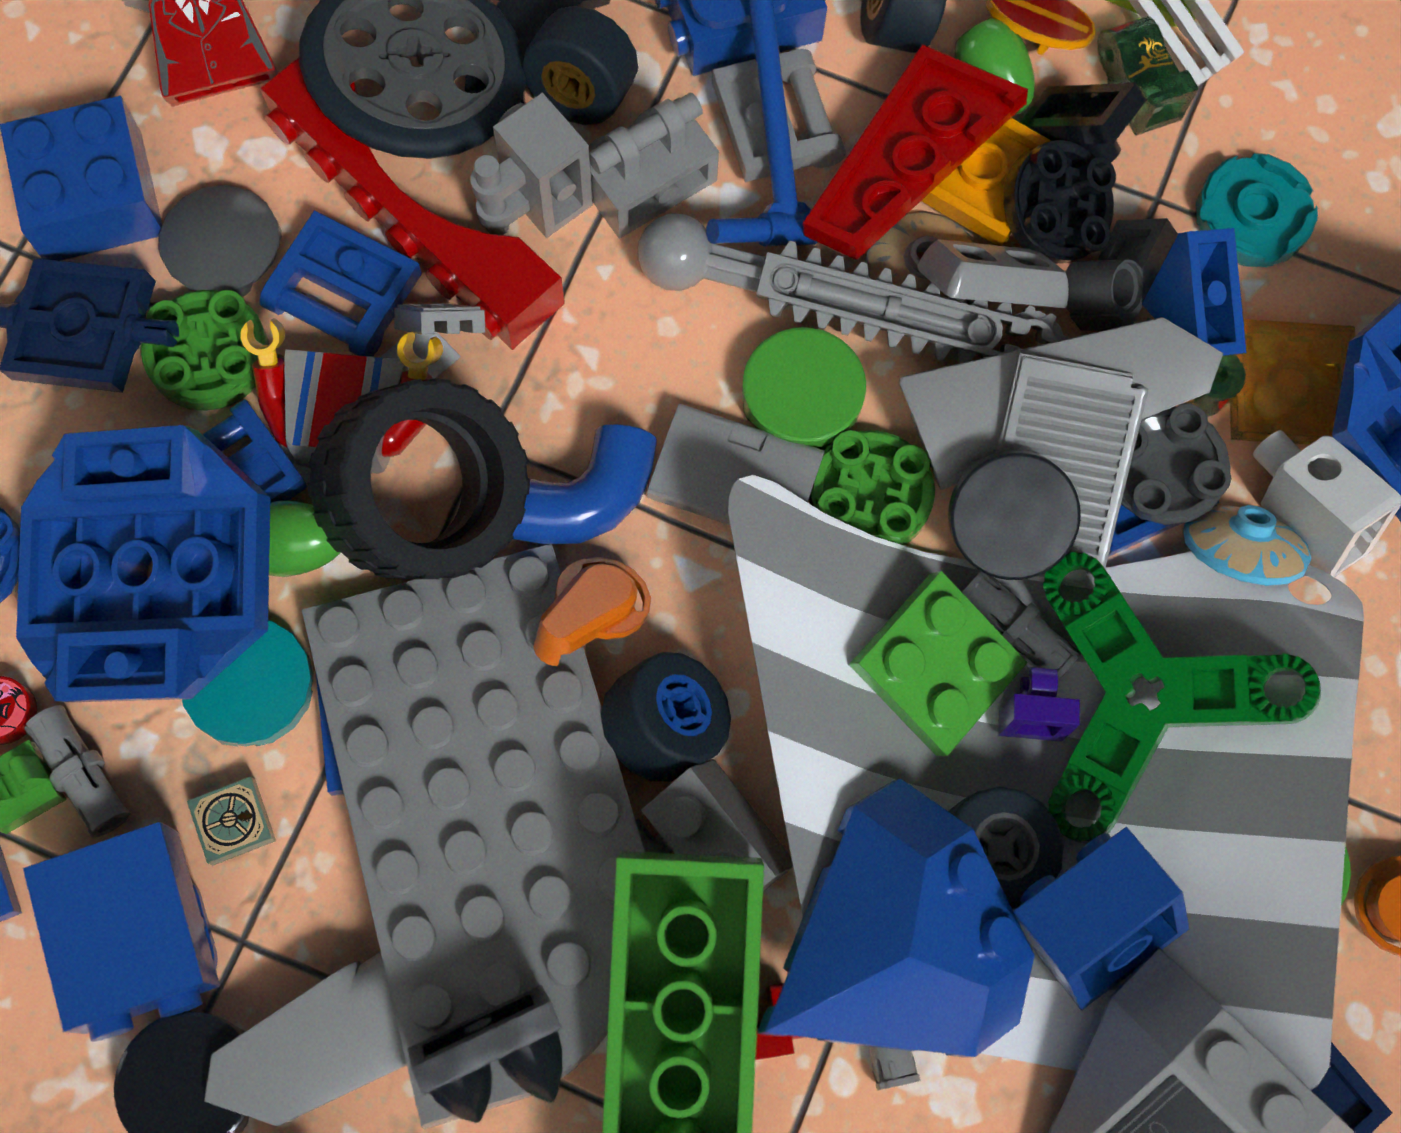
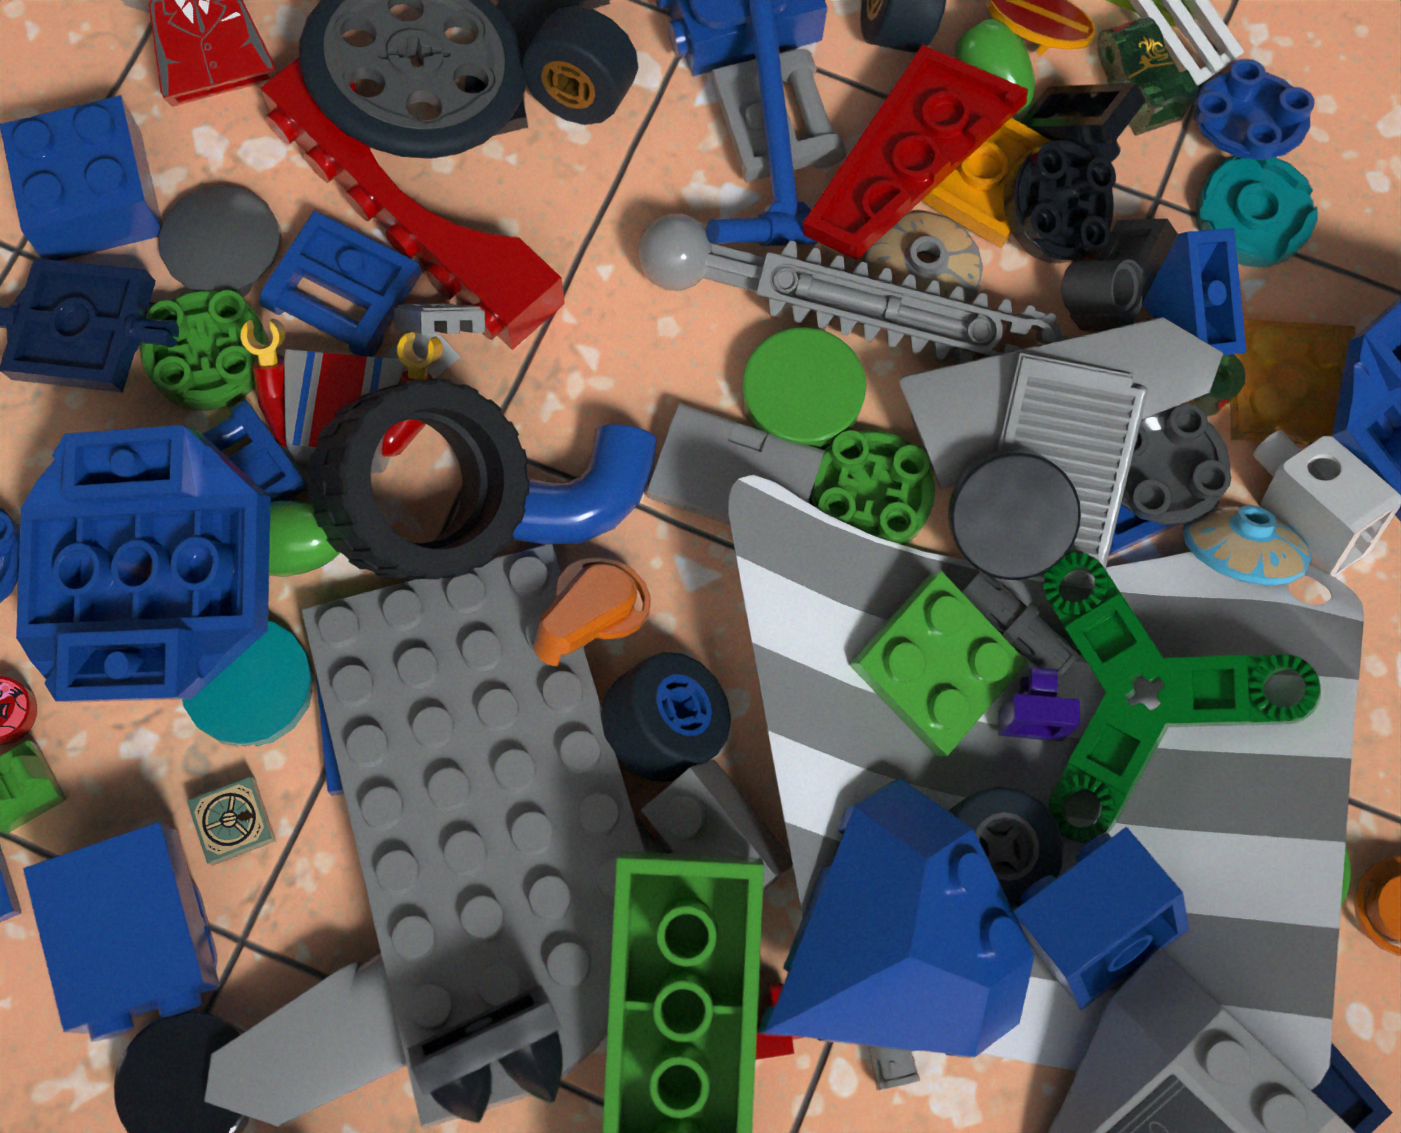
light grey pin [24,705,130,838] -> none
light grey brick [470,92,593,238] -> none
light grey brick [589,93,719,239] -> none
light grey piece [917,239,1069,308] -> none
none -> blue dish [1194,59,1315,160]

